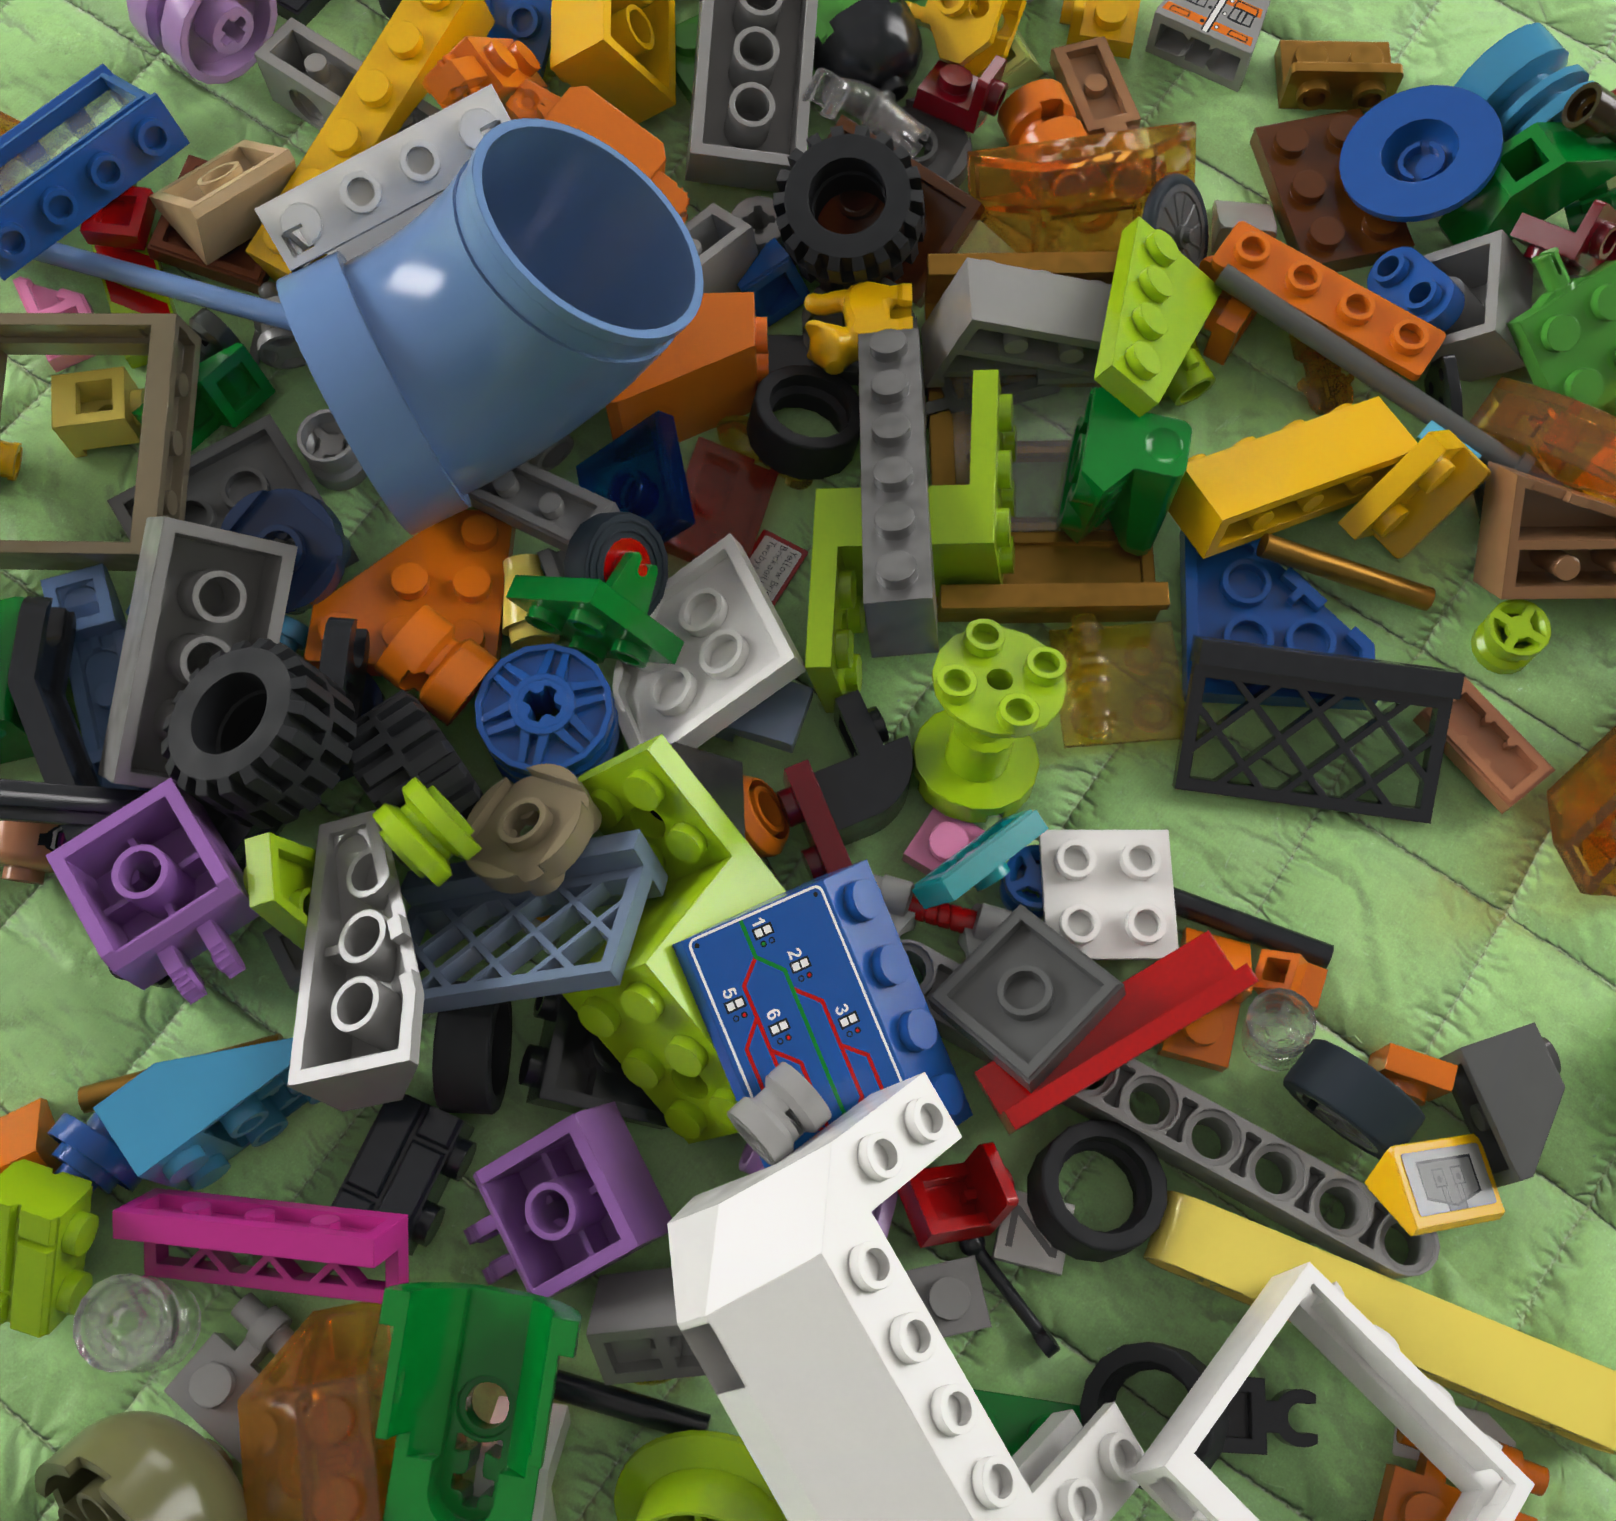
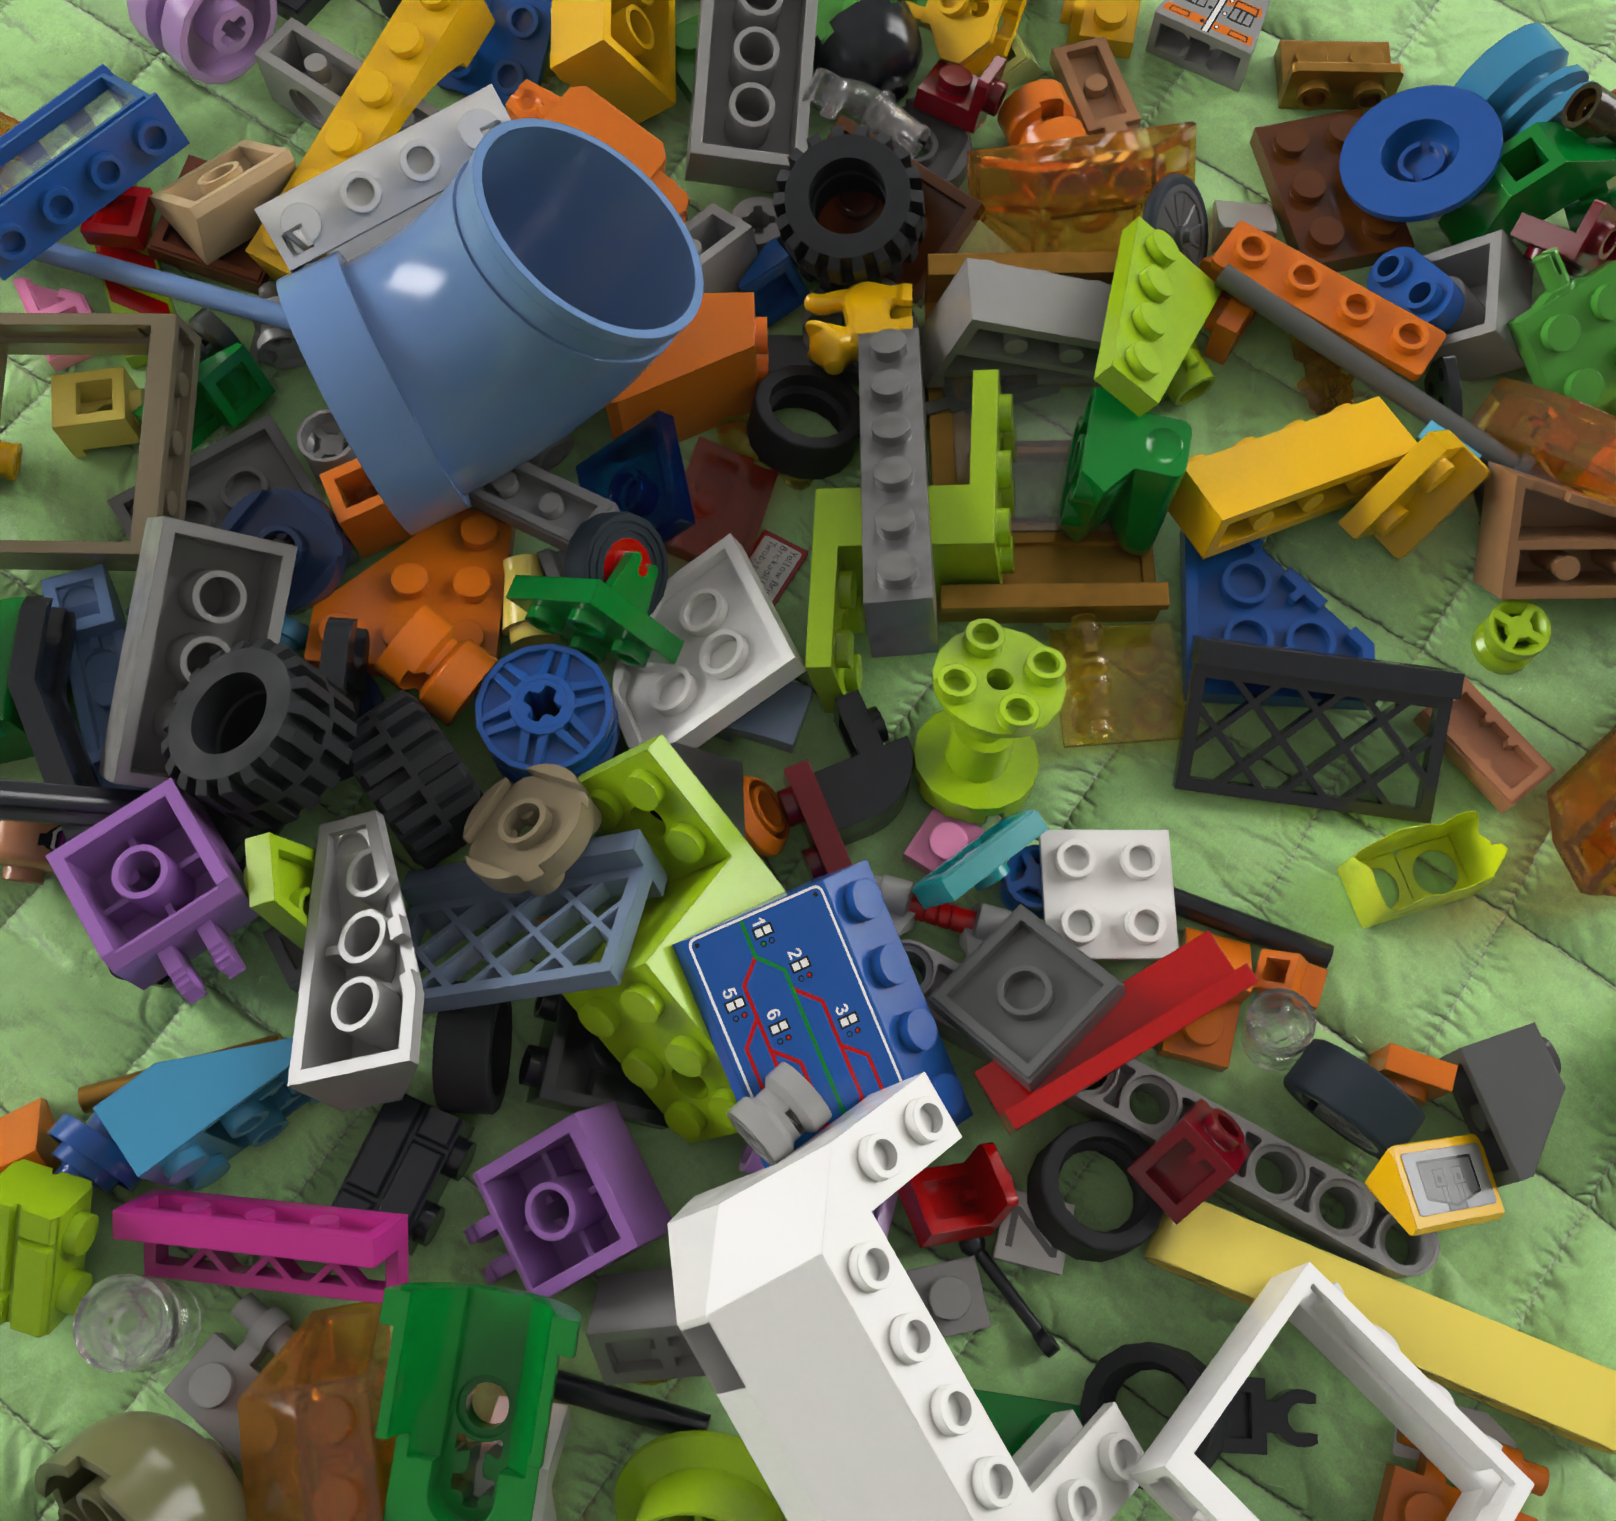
lime wheel [372,777,482,887] -> none
orange hinge [422,36,548,109] -> none
pearl gold bar [1257,533,1436,611] -> none
none -> orange brick [319,458,418,558]
none -> dark red bracket [1126,1099,1251,1225]
none -> neon yellow piece [1337,811,1509,929]

